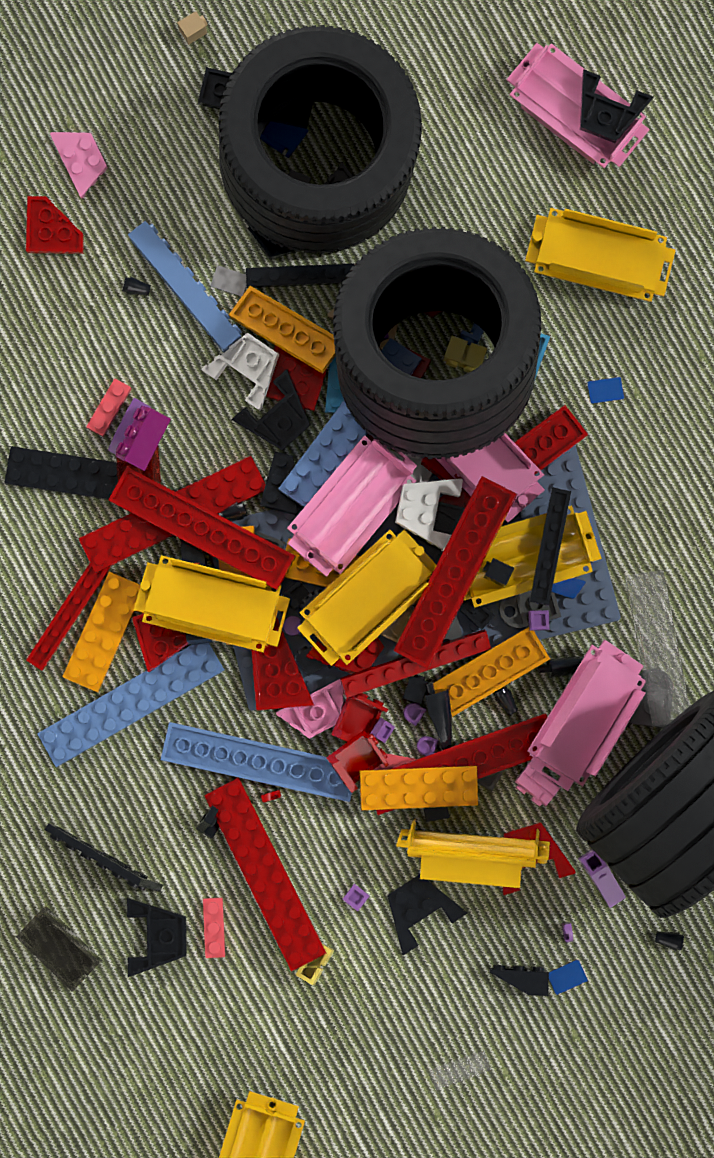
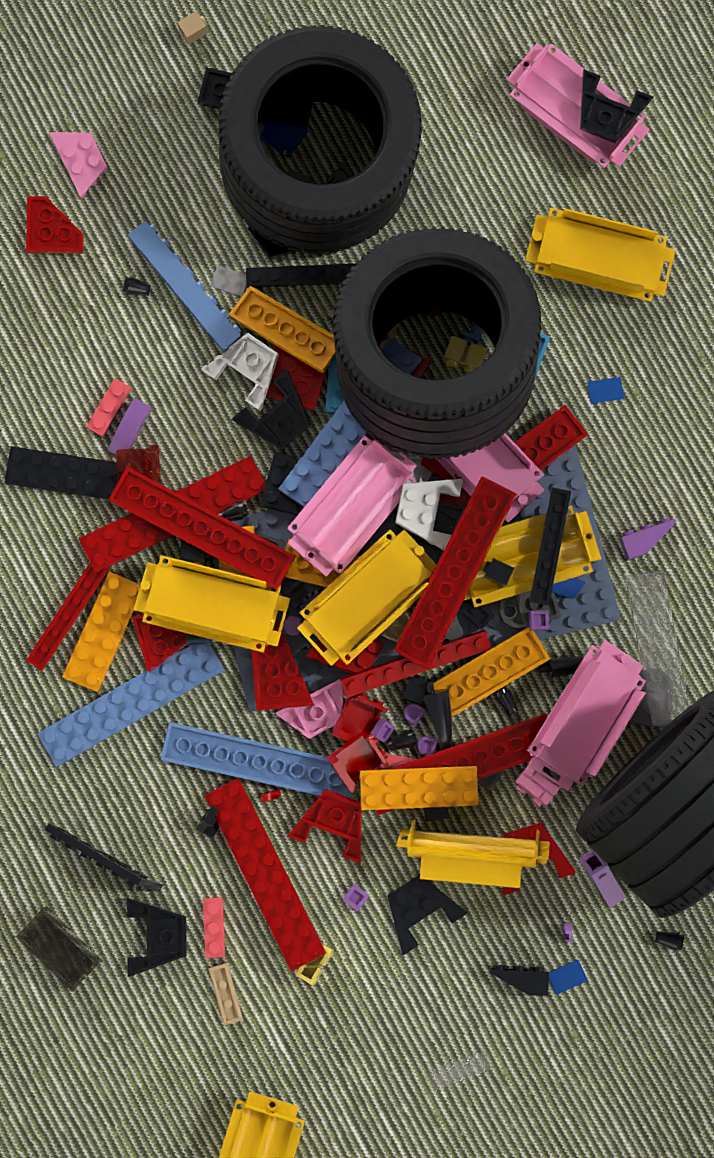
magenta brick [115,405,171,471] -> none
none -> tan tile [208,962,243,1026]
none -> red wing [287,789,362,863]
none -> black cone [387,729,417,752]
none -> medium lavender slope [619,518,677,561]

